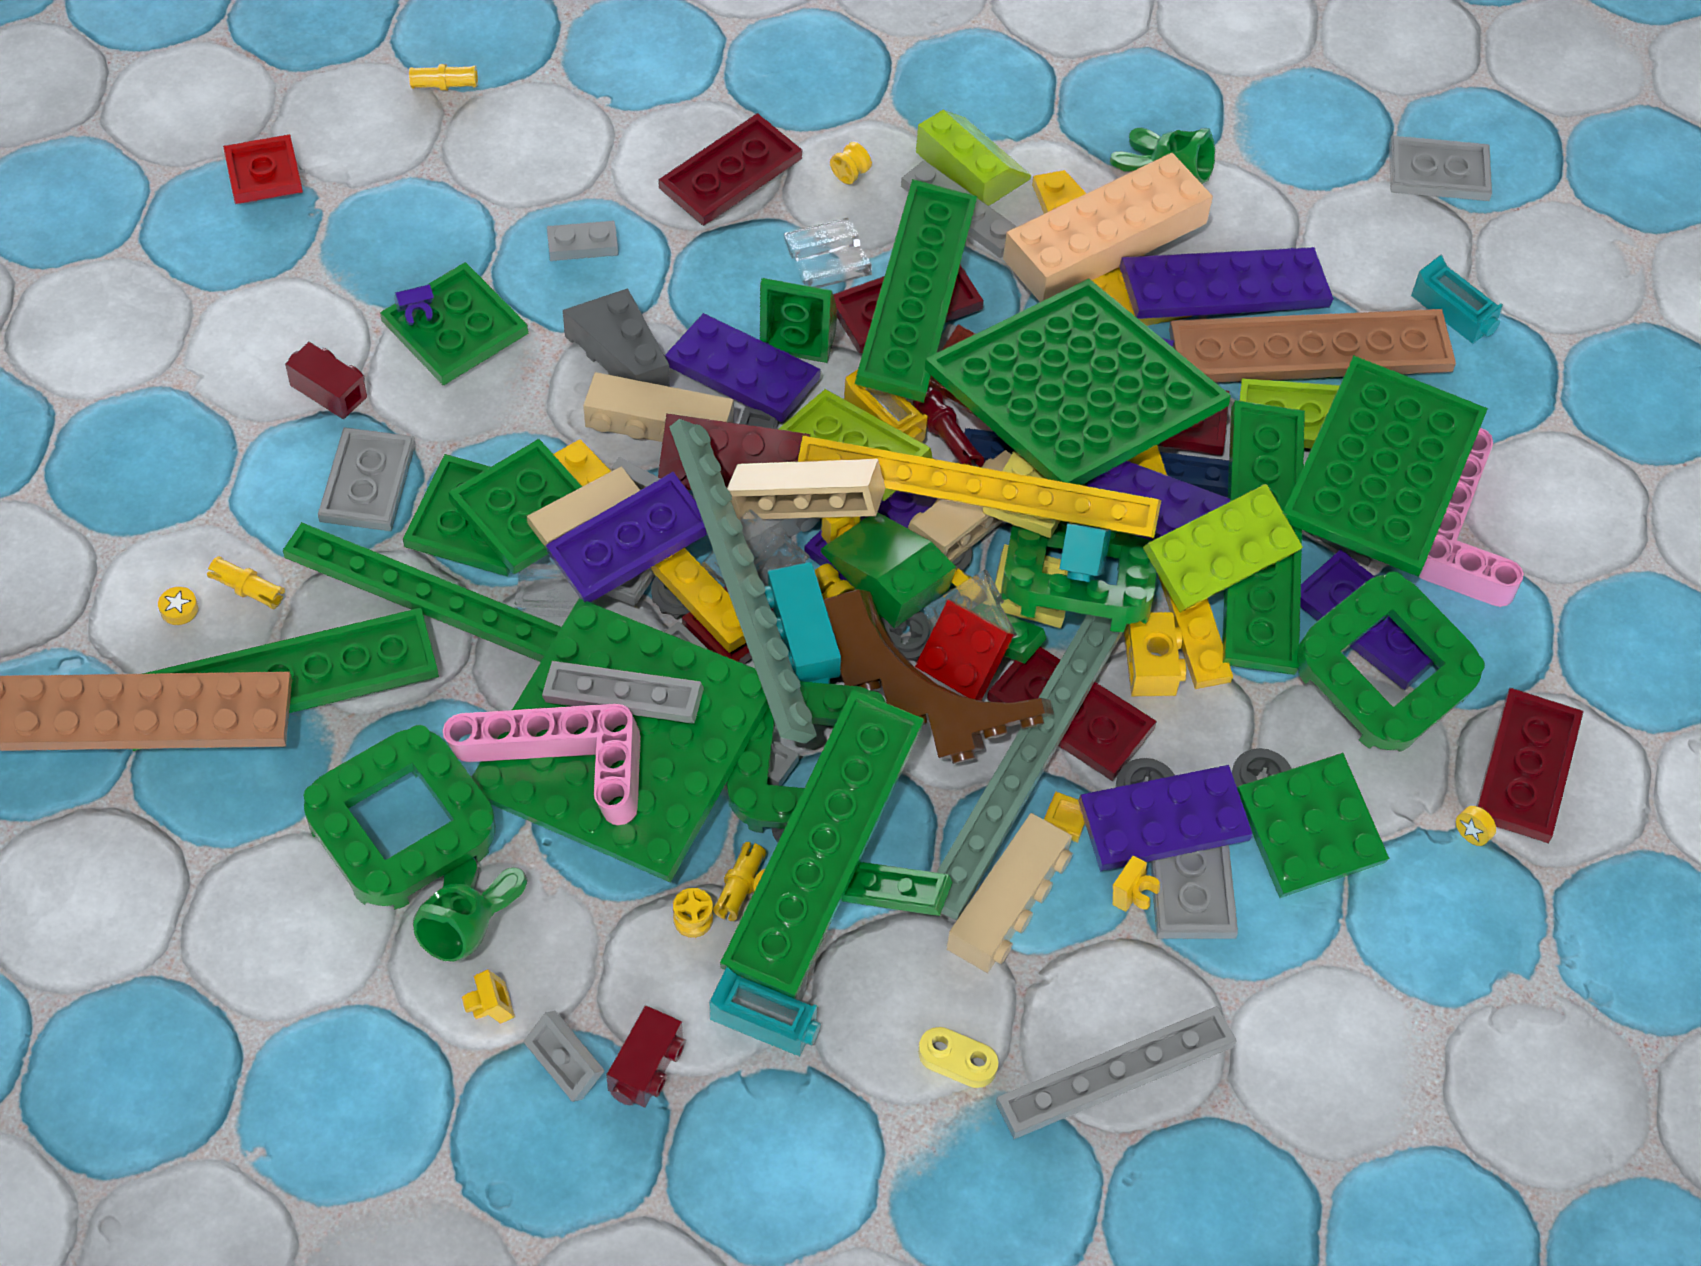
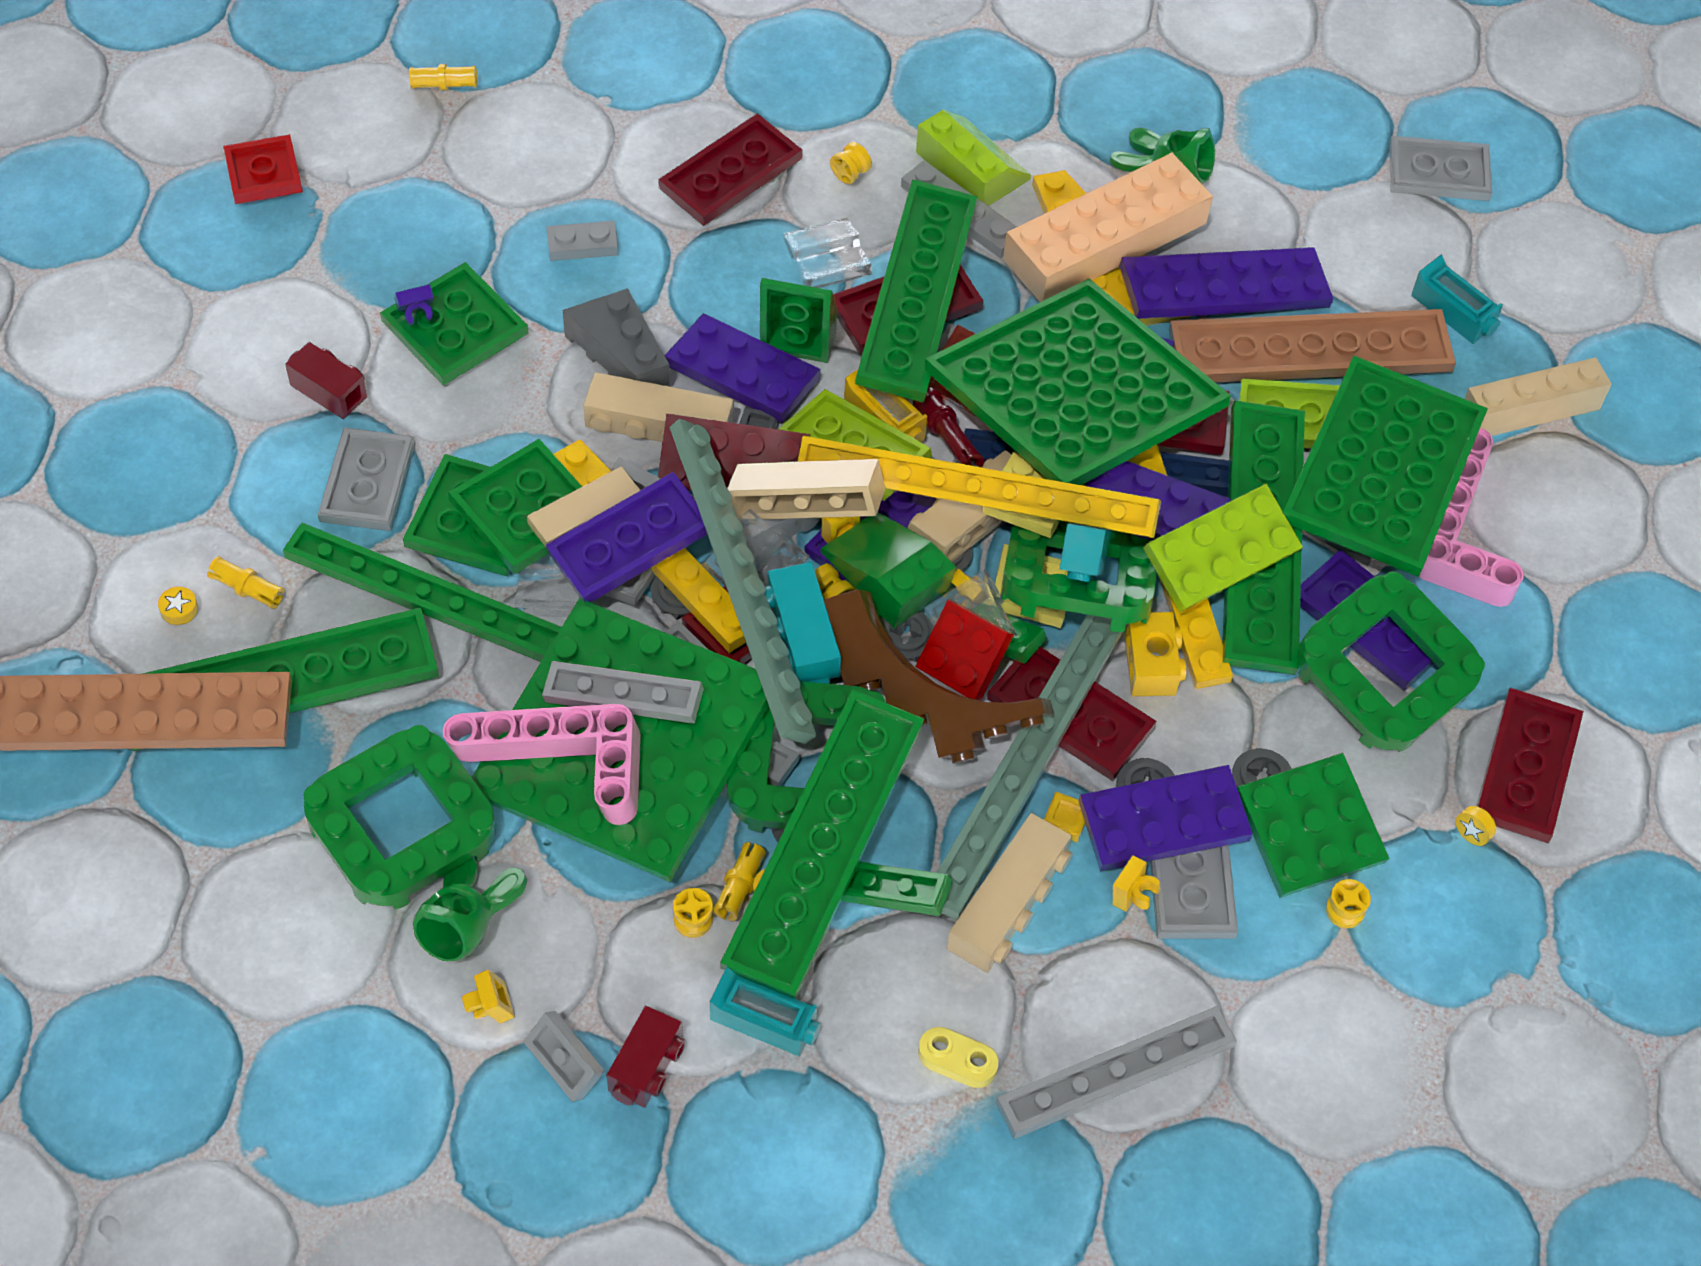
none -> yellow wheel [1325,879,1371,929]
none -> tan brick [1465,357,1612,436]

